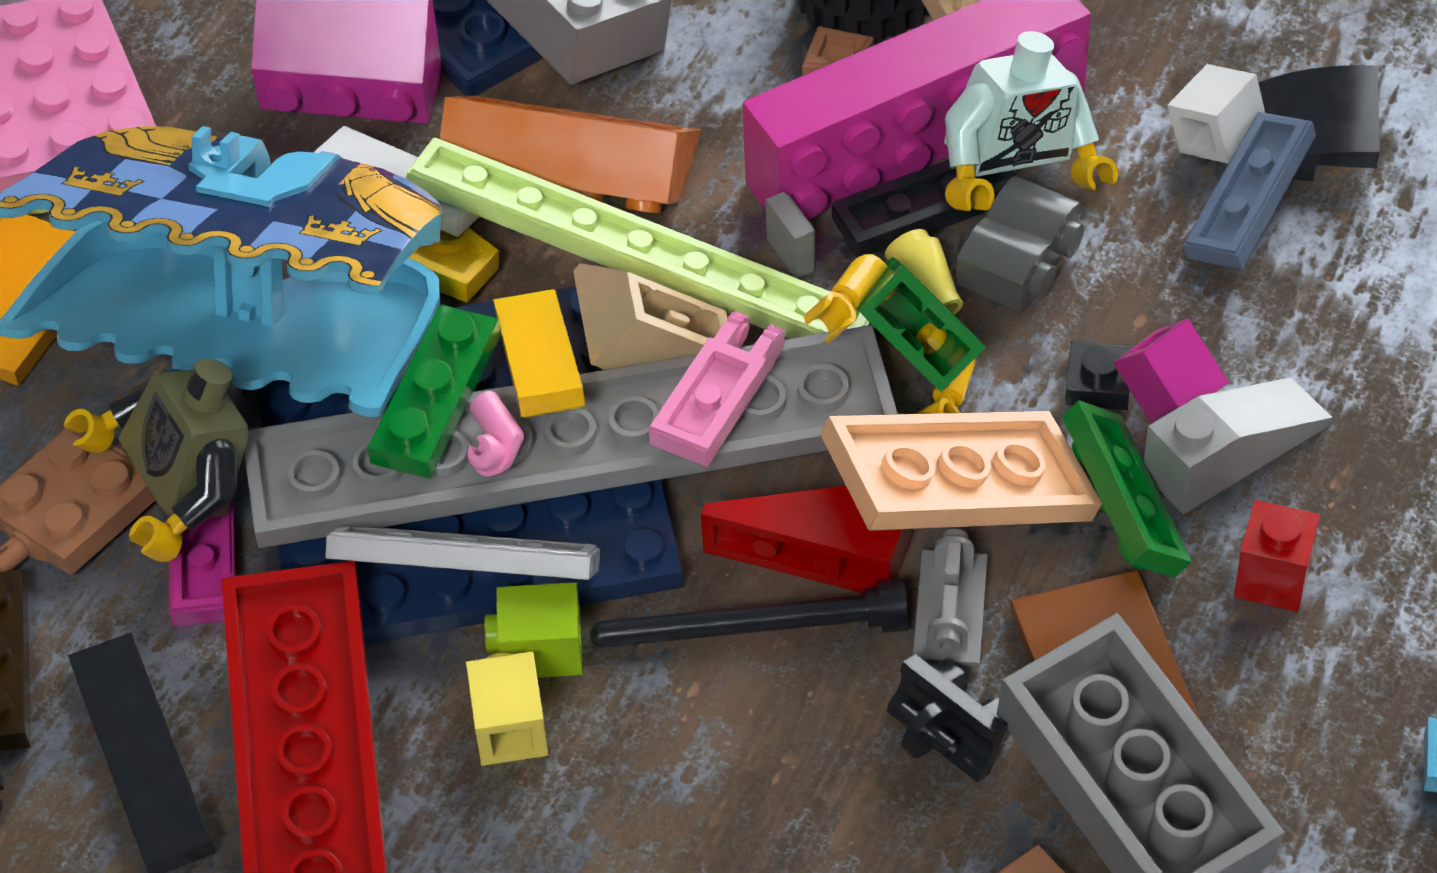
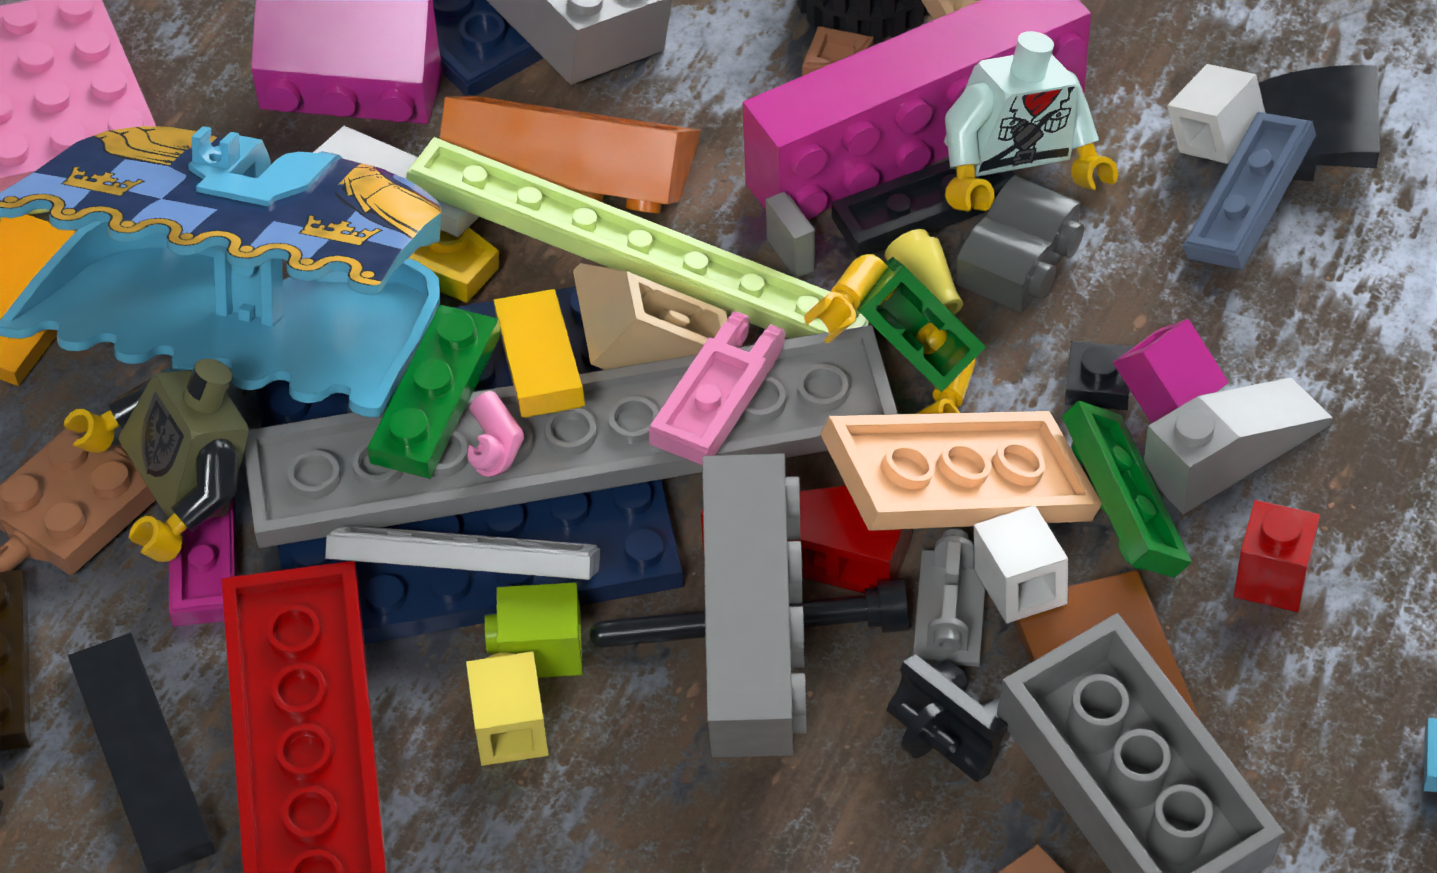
none -> light grey brick [702,454,806,758]
none -> white brick [974,505,1068,624]

